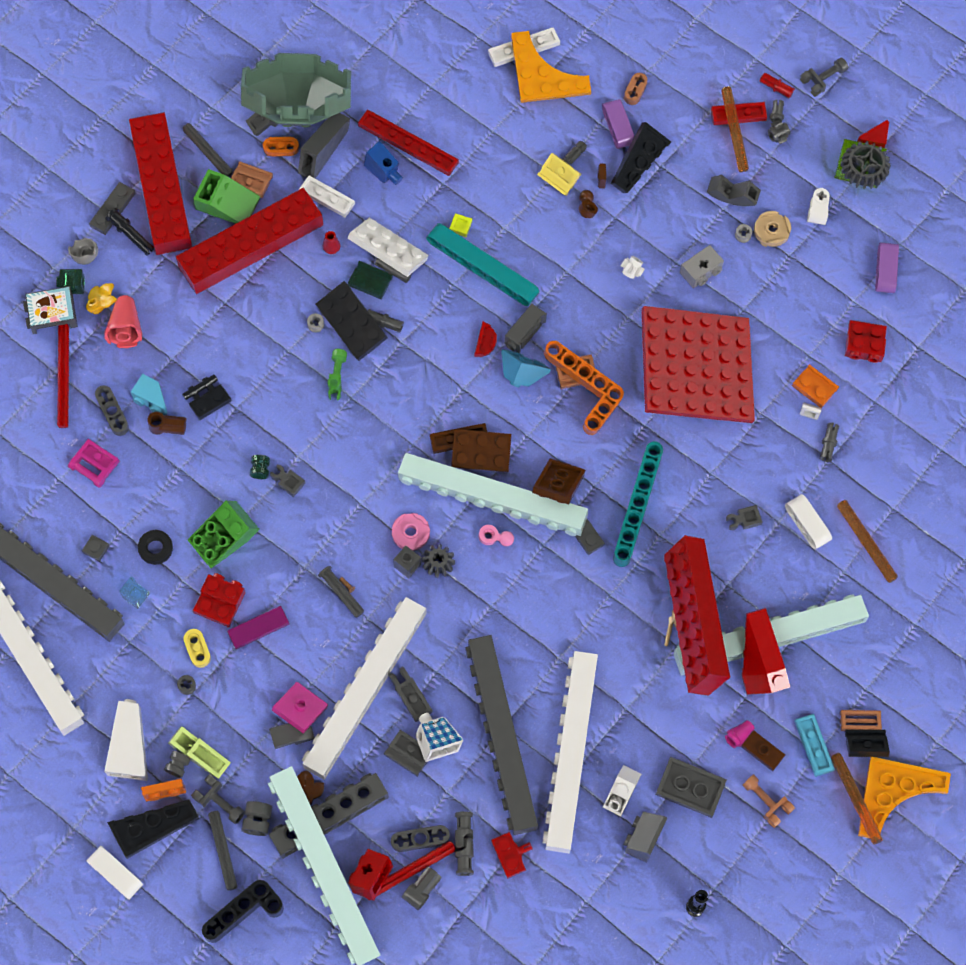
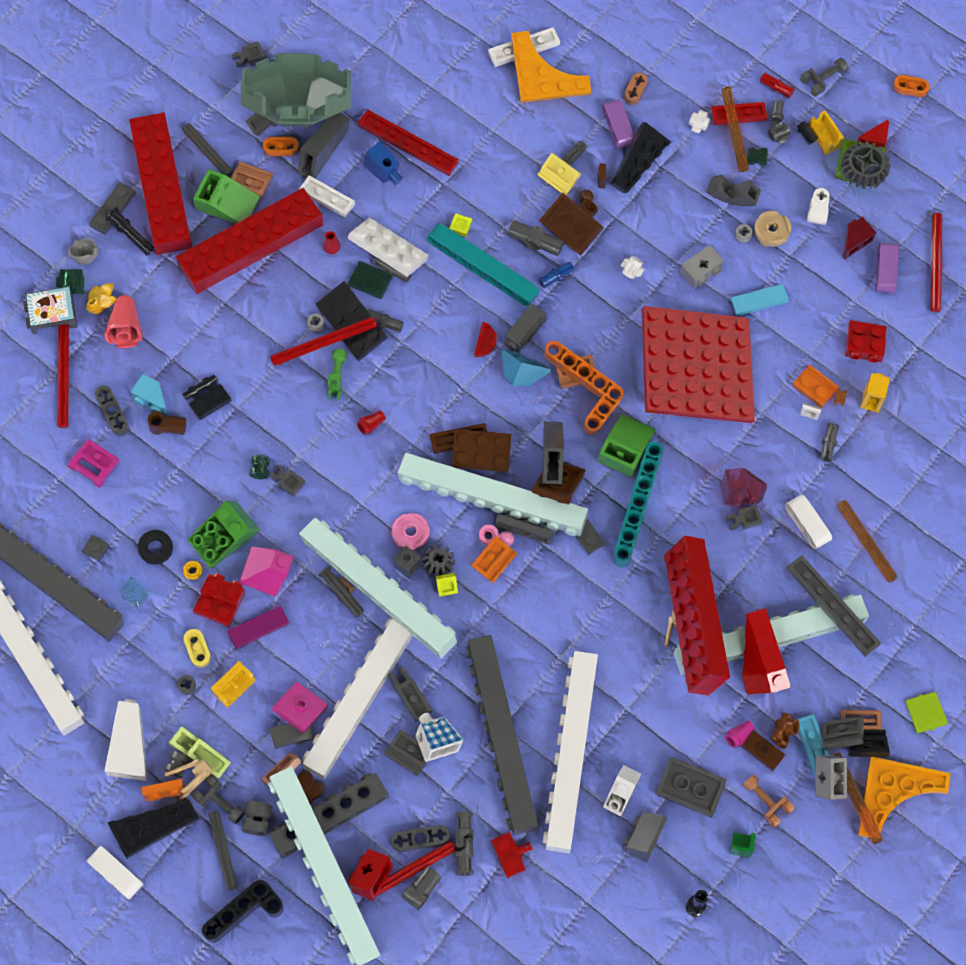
none -> tan plant [164,759,213,802]
none -> yellow plate [183,561,203,580]
none -> yellow hinge [210,661,256,708]
none -> dark grey plate [232,41,266,67]
none -> dark pink slope [239,546,293,597]
none -> nougat tile [261,752,302,787]
none -> red axle [270,317,377,366]
none -> light aqua brick [299,518,457,659]
none -> red cone [357,410,386,435]
none -> neon yellow plate [436,573,458,597]
none -> orange plate [471,536,518,583]
none -> dark grey plate [496,514,554,545]
none -> dark grey piece [508,220,564,256]
none -> blue axle [538,262,574,289]
none -> reddish brown plate [539,192,604,256]
none -> dark grey slope [542,421,564,484]
none -> bright green slope [598,414,656,478]
none -> white gear [689,110,711,134]
none -> clear pink slope [721,468,767,506]
none -> medium azure tile [730,284,789,316]
none -> green panel [730,833,756,858]
none -> clear green wheel [747,147,768,166]
none -> dark orange plate [771,713,800,749]
none -> dark grey plate [786,555,881,657]
none -> black pin [797,121,818,145]
none -> yellow hinge [809,110,844,155]
none -> light grey brick [816,755,847,800]
none -> dark grey plate [822,716,864,750]
none -> clear orange bush [834,388,847,406]
none -> dark red slope [843,216,877,259]
none -> yellow brick [860,373,890,413]
none -> orange plate [893,75,930,97]
none -> lime piece [905,692,948,734]
none -> red axle [930,212,942,313]

